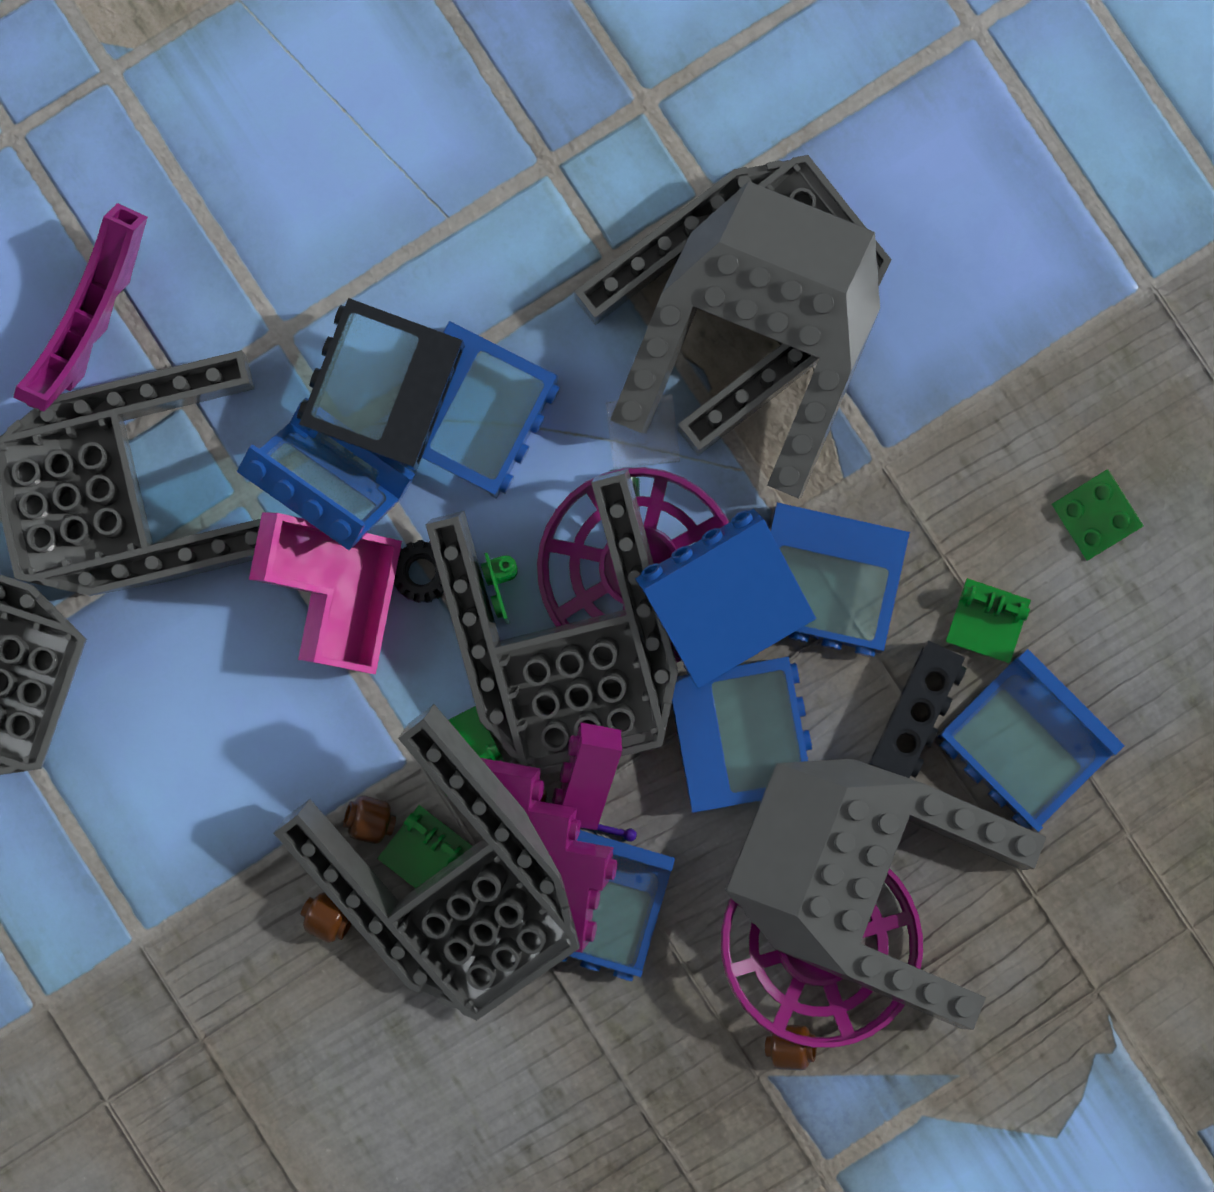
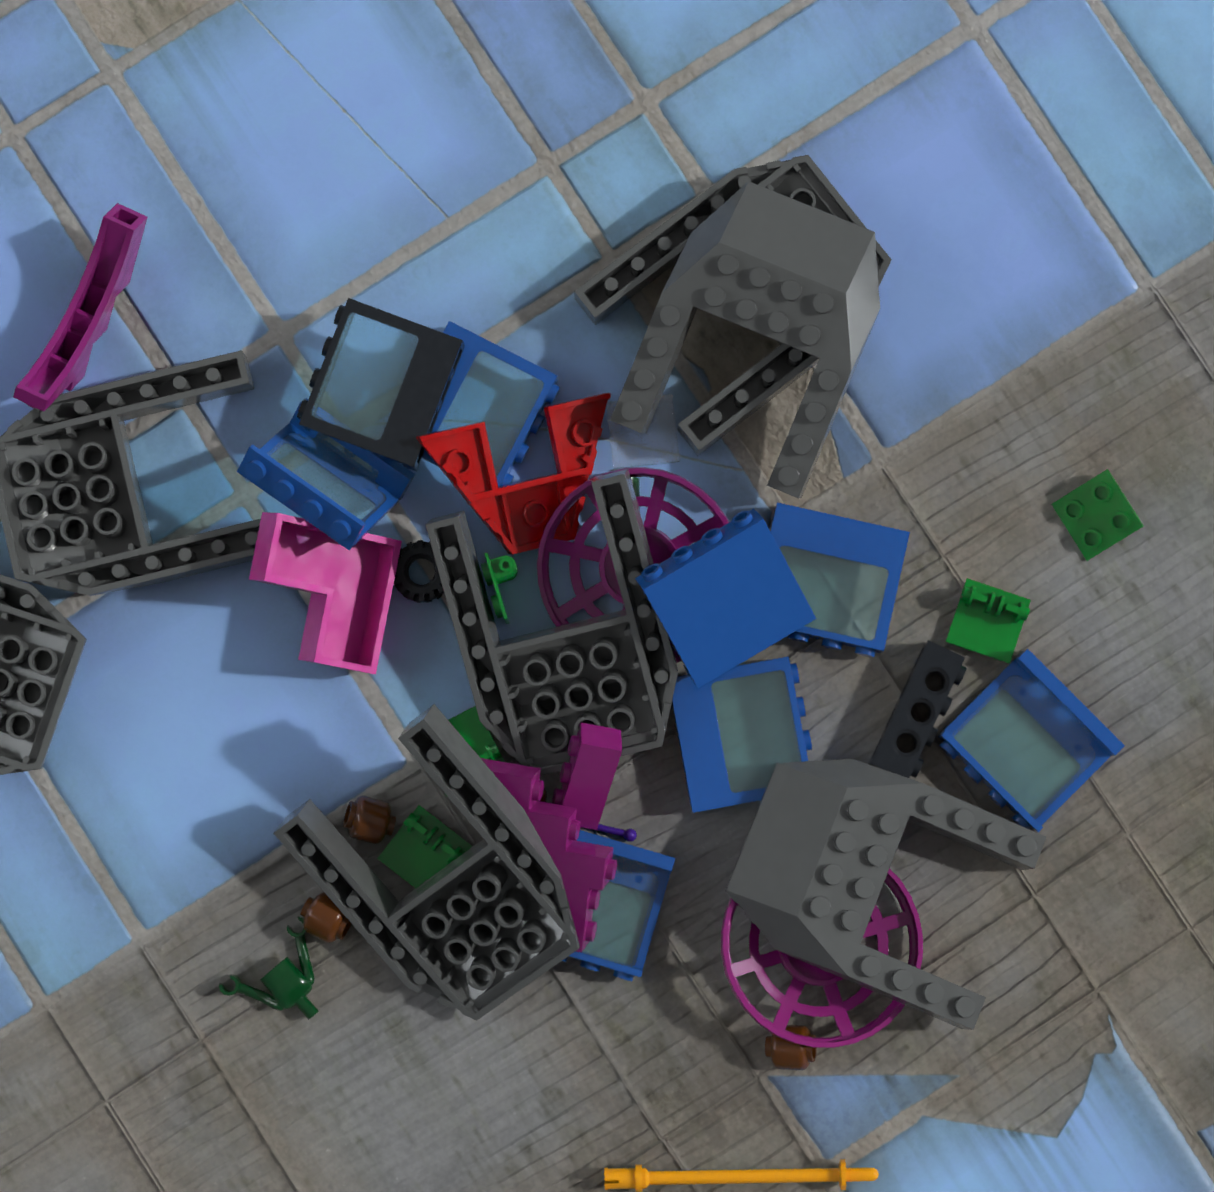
none -> dark green piece [219,916,319,1020]
none -> red wing [416,393,611,555]
none -> light orange bar [604,1159,879,1192]

